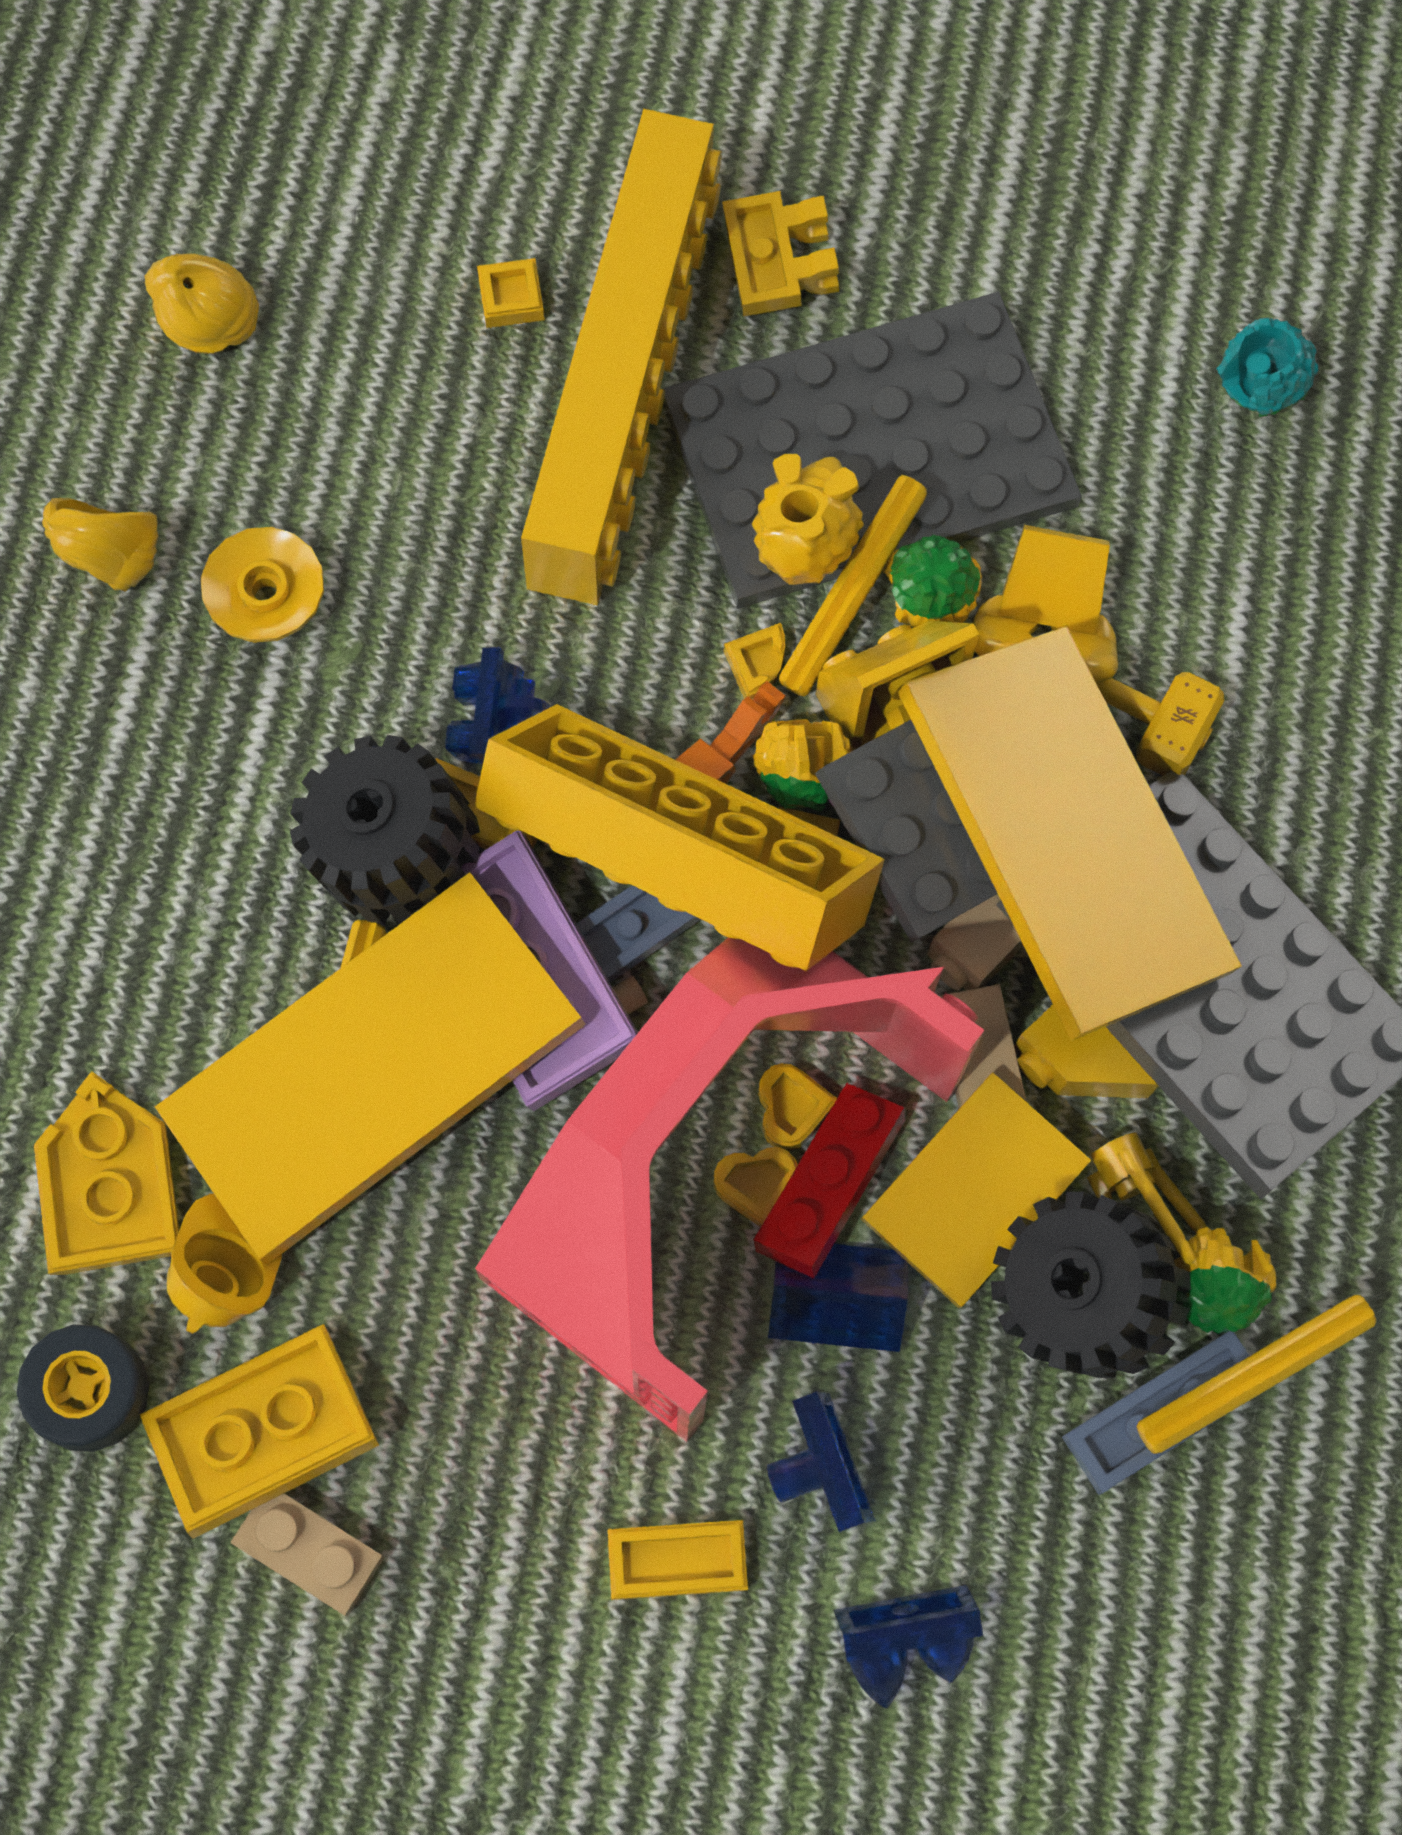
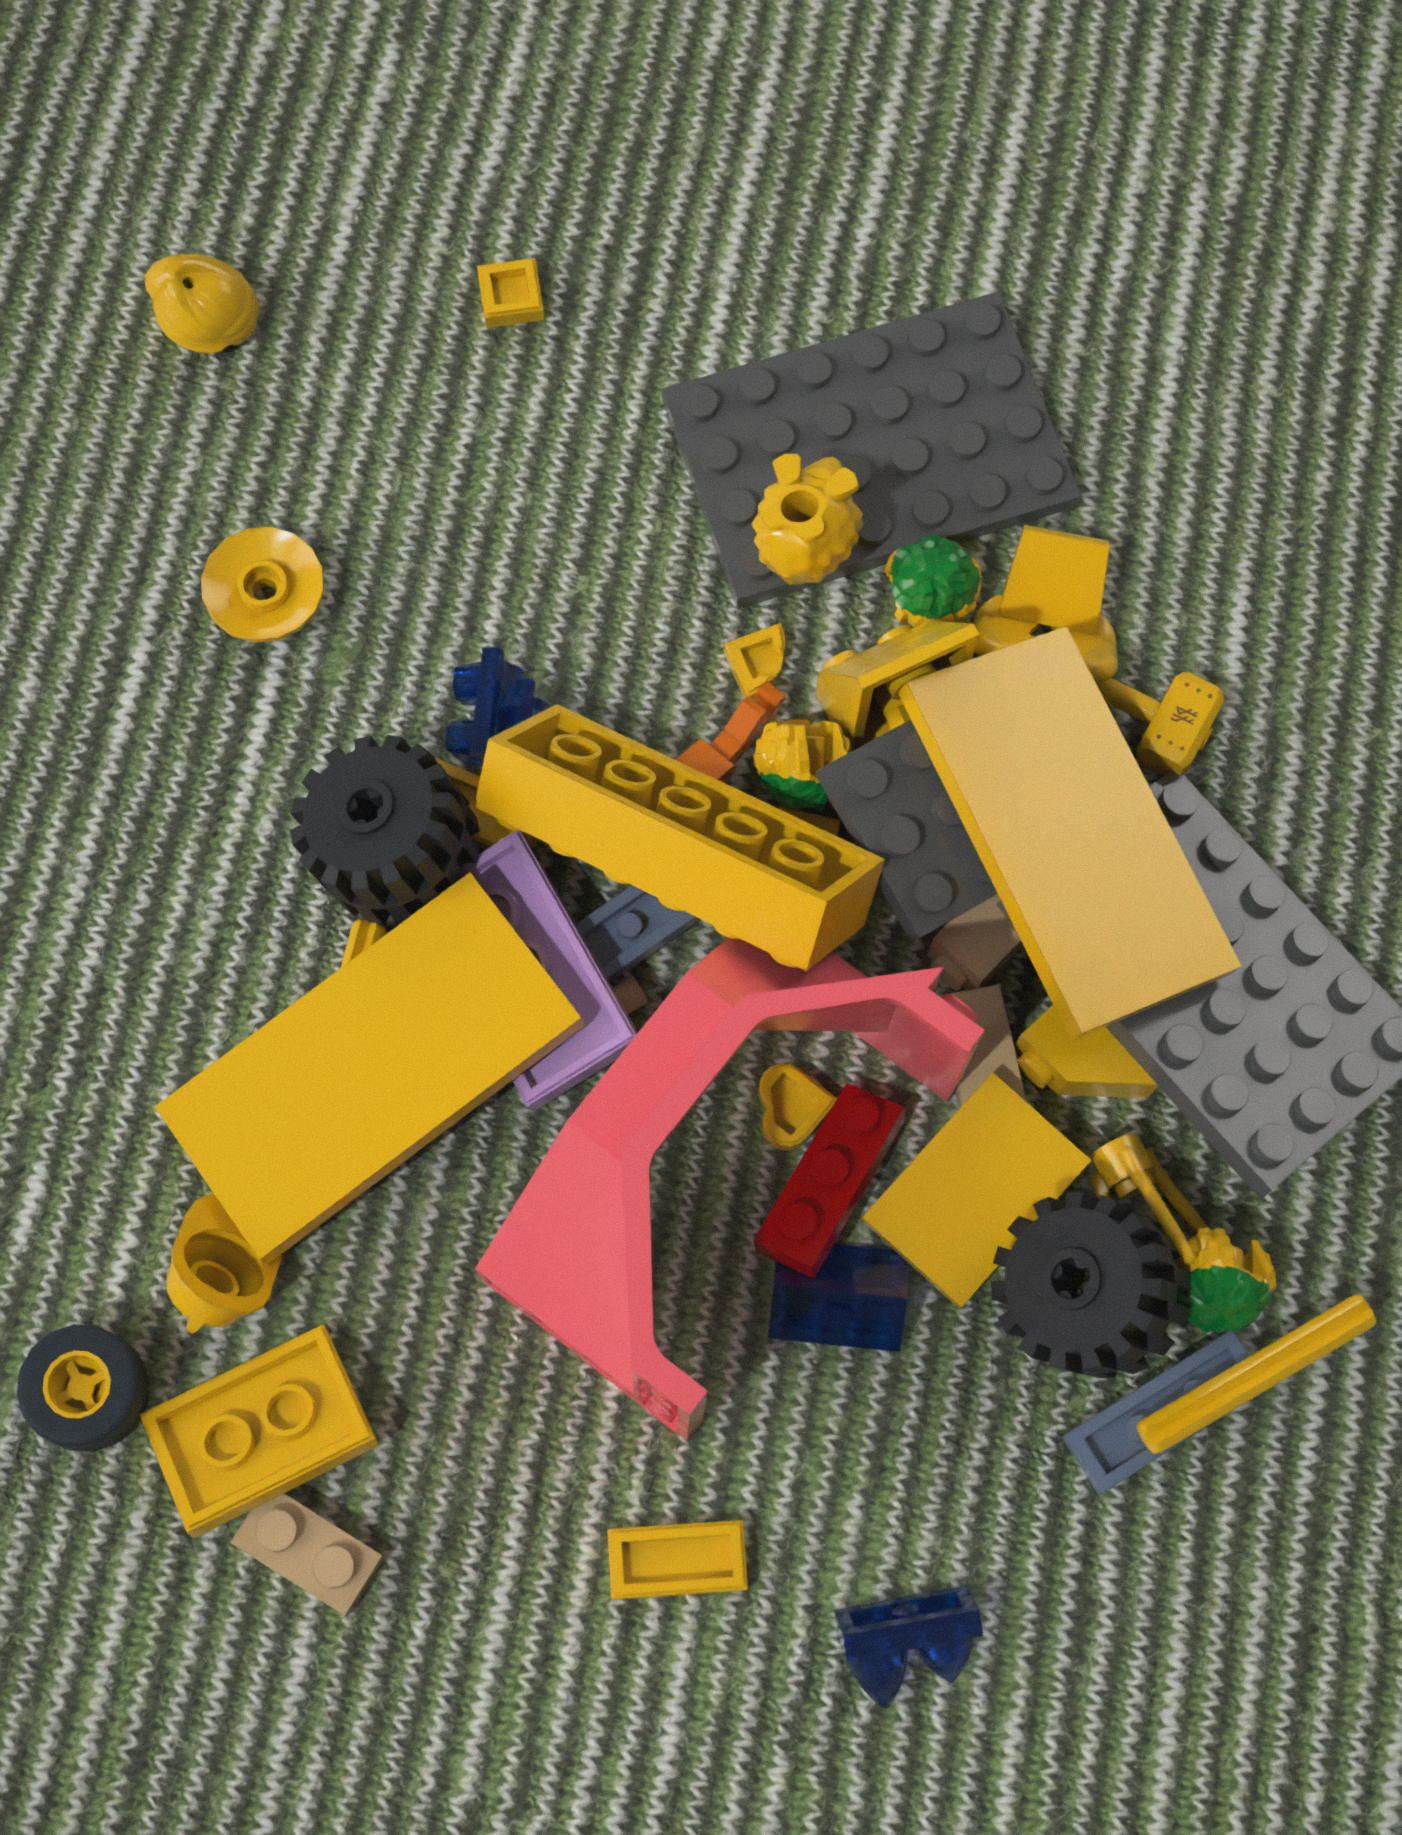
yellow tile [34,1071,179,1275] -> none
yellow hair [42,498,159,592] -> none
yellow brick [521,108,722,606] -> none
yellow tile [714,1147,797,1228] -> none
yellow plate [722,191,839,317] -> none
clear blue tile [767,1391,875,1532] -> none
yellow axle [779,475,927,697] -> none
teal piece [1216,317,1318,417] -> none

